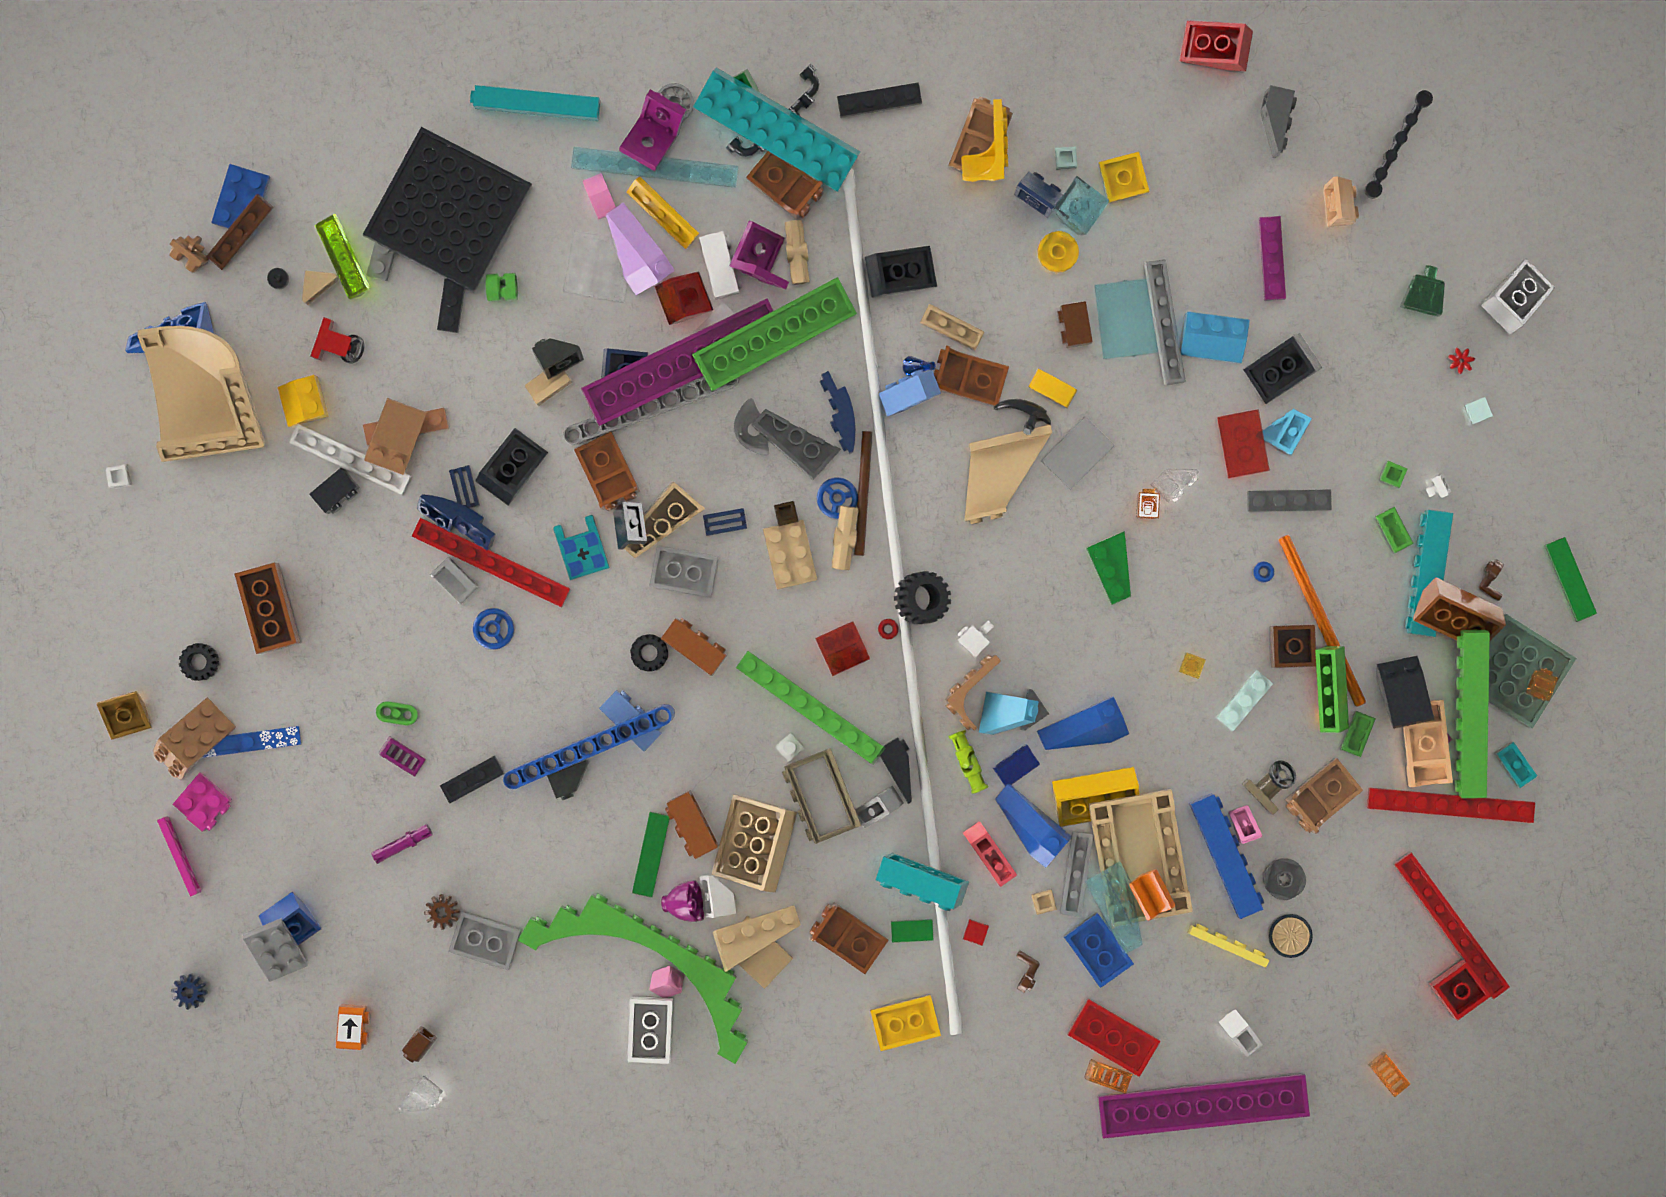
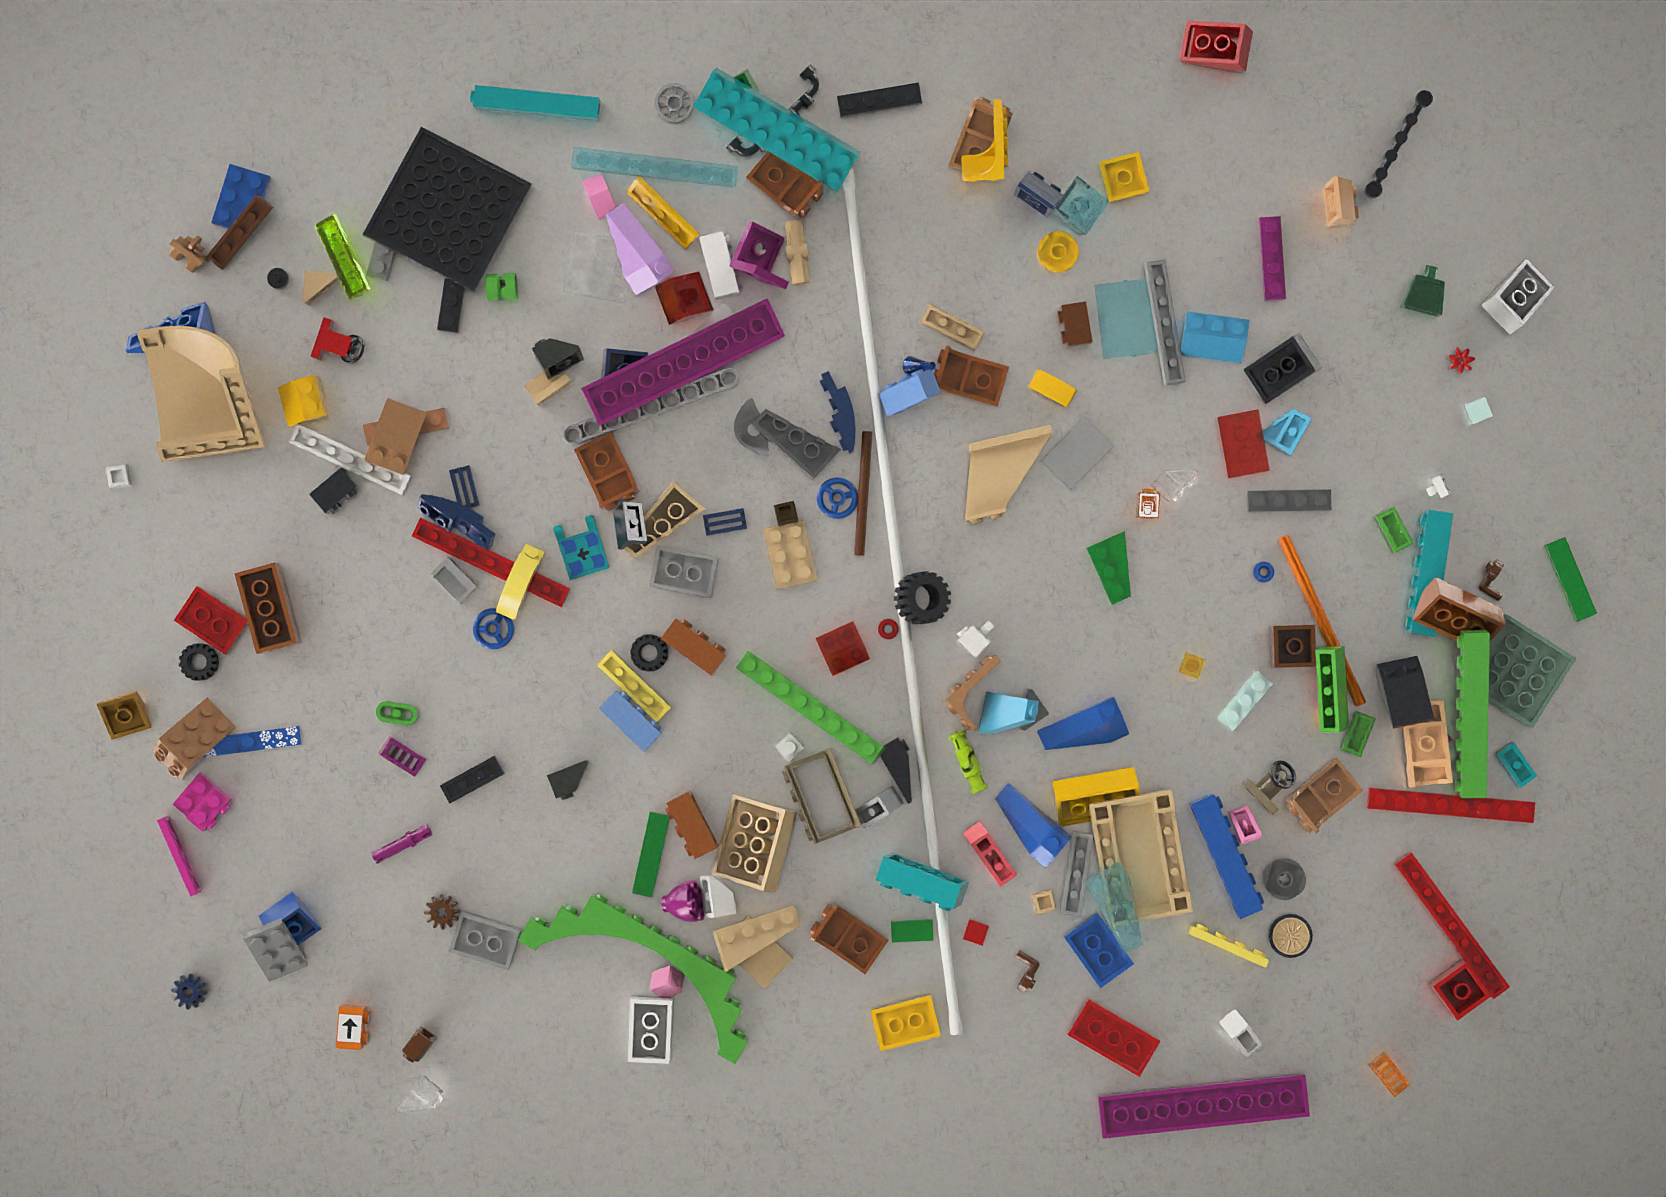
black slope [475,428,548,506] -> none
blue beam [503,704,675,789] -> none
magenta bracket [619,89,686,171] -> none
bright green plate [692,277,857,391] -> none
tan piece [832,506,858,570] -> none
black slope [865,246,937,298] -> none
clear blue panel [992,744,1040,786] -> none
black piece [994,399,1051,435] -> none
light aqua tile [1055,146,1077,170] -> none
clear orange slope [1084,1059,1133,1093] -> none
orange panel [1129,869,1176,921] -> none
dark grey slope [1260,85,1297,158] -> none
bright green plate [1380,461,1407,488] -> none
clear orange brick [1525,668,1558,701] -> none
none -> red plate [173,586,248,655]
none -> light yellow arch [496,544,545,620]
none -> light yellow plate [597,650,671,722]

